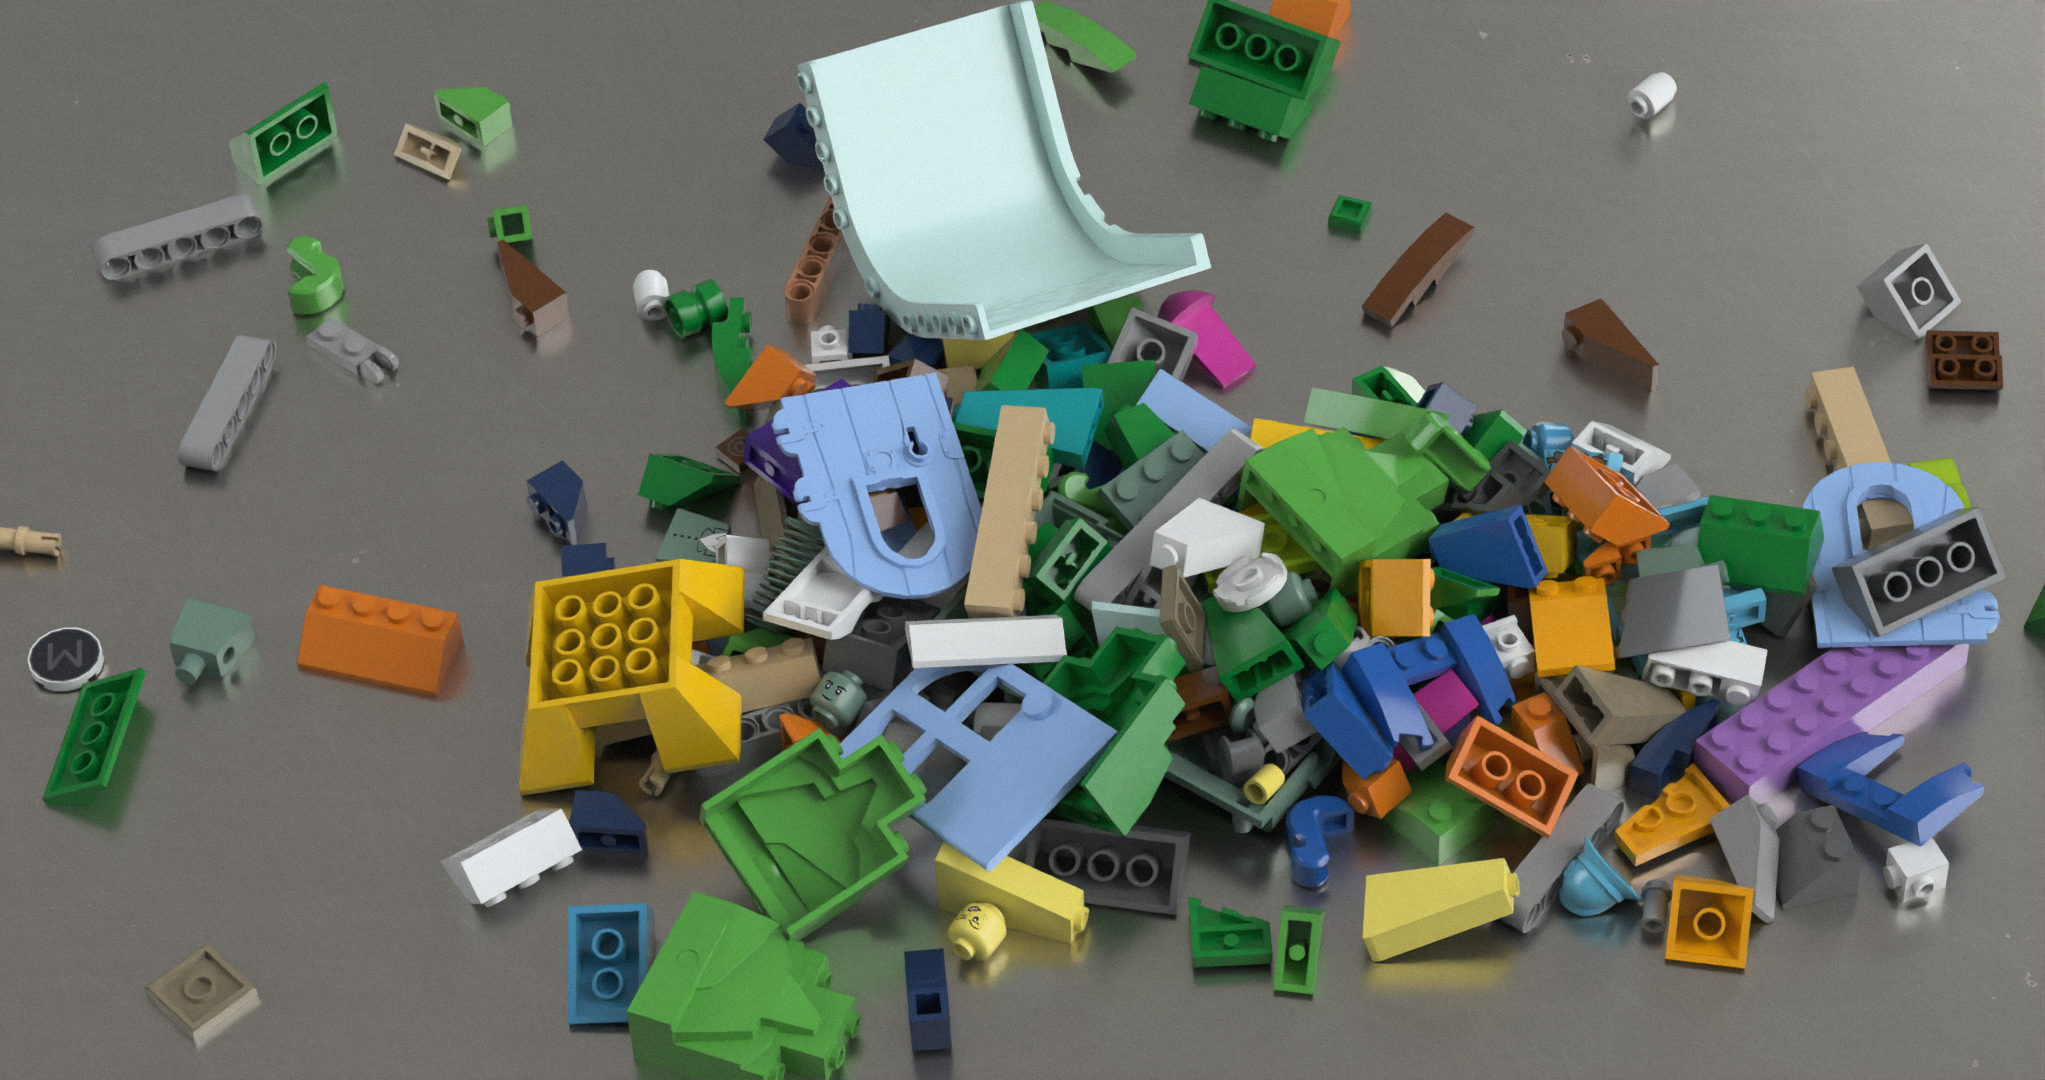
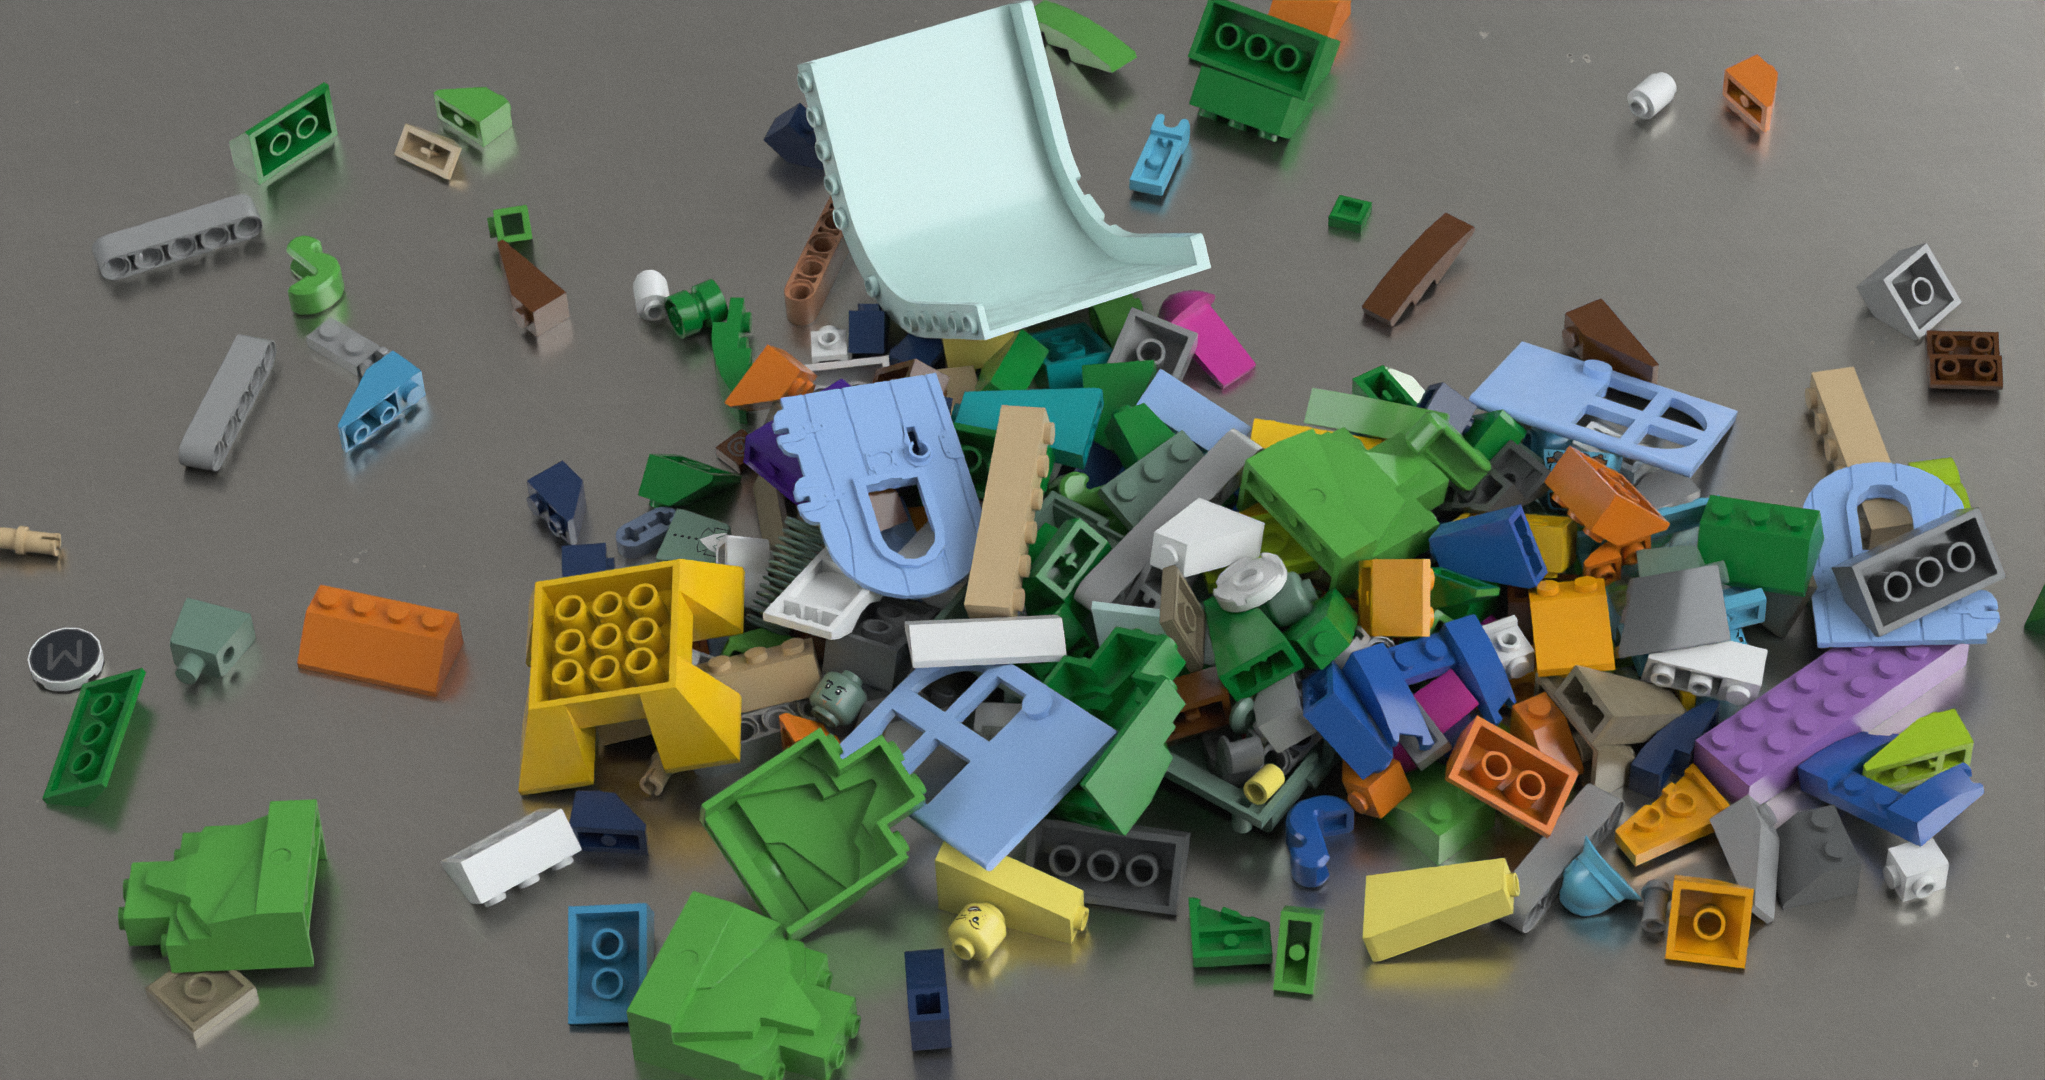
none -> bright green panel [118,799,327,973]
none -> dark azure slope [338,351,426,453]
none -> sand blue beam [616,506,676,559]
none -> medium azure plate [1129,114,1190,196]
none -> light blue door [1469,341,1738,478]
none -> orange slope [1722,54,1778,133]
none -> lime slope [1862,708,1974,788]

